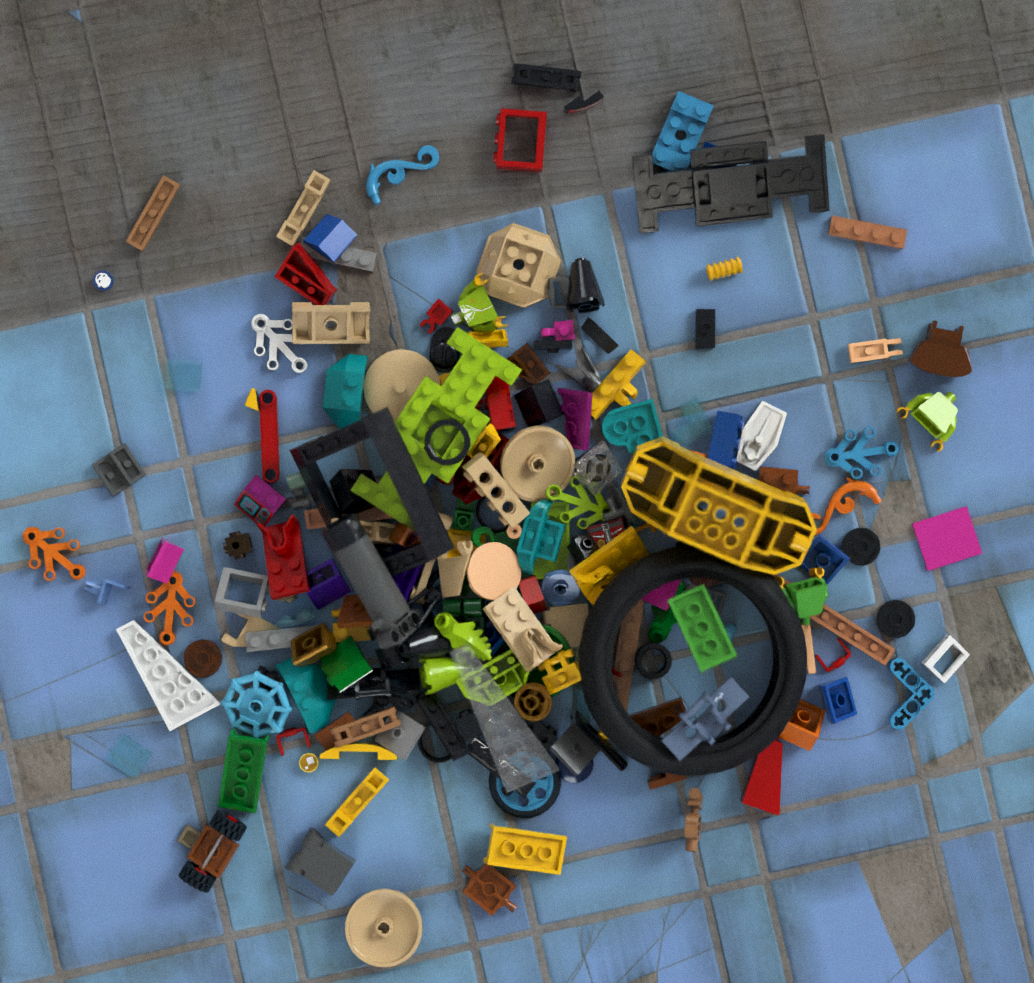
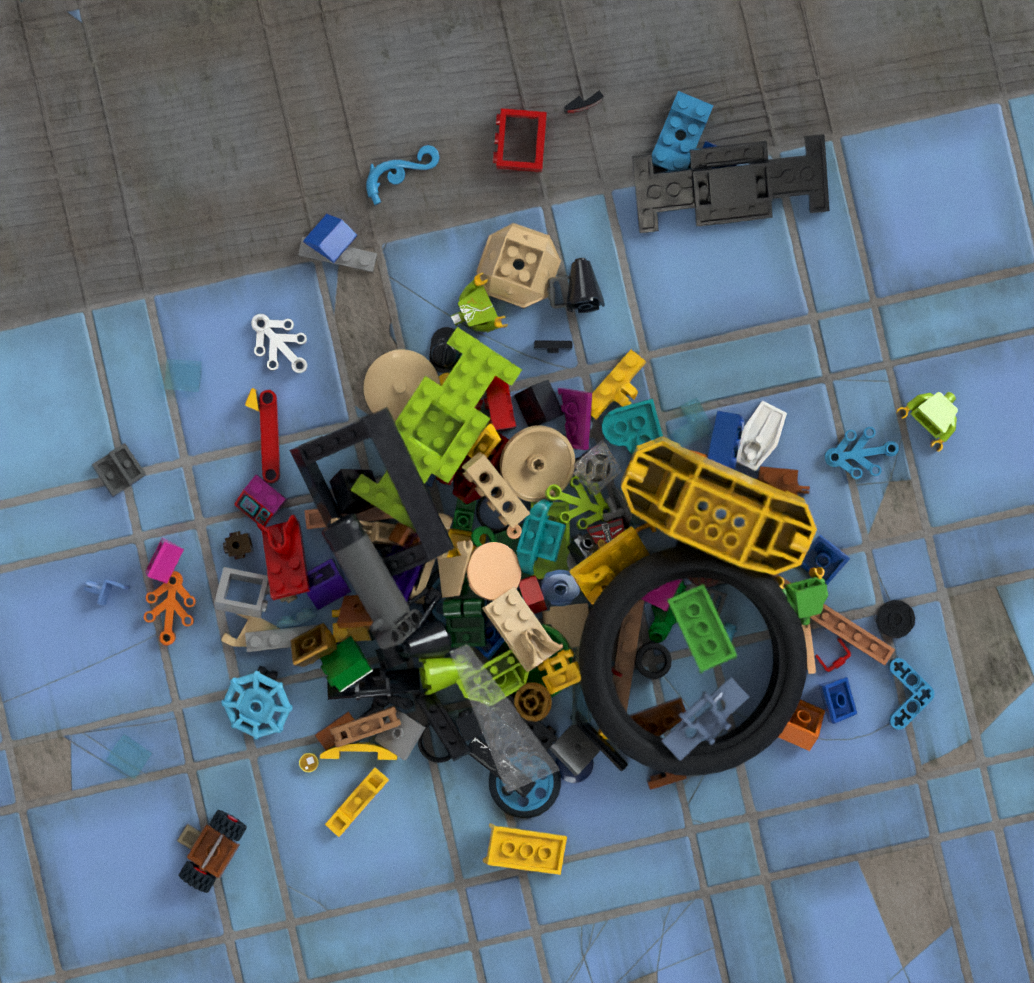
orange plant [23,527,86,581] -> none
tile [93,271,114,291] -> none
white wing [116,620,221,731] -> none
medium nougat plate [126,175,181,252] -> none
reddish brown tile [184,639,223,678] -> none
green plate [218,729,270,814] -> none
red wedge [274,242,337,305] -> none
teal wedge [275,657,336,734] -> none
tan slope [276,170,331,246] -> none
red piece [276,727,311,756] -> none
dark grey piece [285,827,356,896] -> none
leg [286,472,311,510] -> none
tan piece [292,302,370,344] -> none
teal wedge [322,354,368,429] -> none
tan dish [345,888,423,967] -> none
red plate [420,299,454,334] -> none
black piece [424,419,470,465] -> none
lime plant [435,612,492,661] -> none
dark orange plate [462,863,517,916] -> none
yellow plate [467,329,508,348] -> none
reddish brown wing [507,343,551,385] -> none
black plate [511,63,582,92] -> none
dark pink plate [541,320,575,341] -> none
dark grey plant [556,348,603,391] -> none
black tyre [581,317,619,354] -> none
medium nougat piece [684,788,703,852] -> none
black plate [695,309,715,348] -> none
yellow piece [706,257,743,281] -> none
red slope [740,737,783,816] -> none
orange plant [811,477,882,536] -> none
nougat plate [828,215,907,249] -> none
black tile [842,528,880,566] -> none
light nougat hinge [847,338,903,363] -> none
reddish brown piece [908,321,972,377] -> none
dark pink piece [912,506,982,571] -> none
white tile [921,635,970,684] -> none

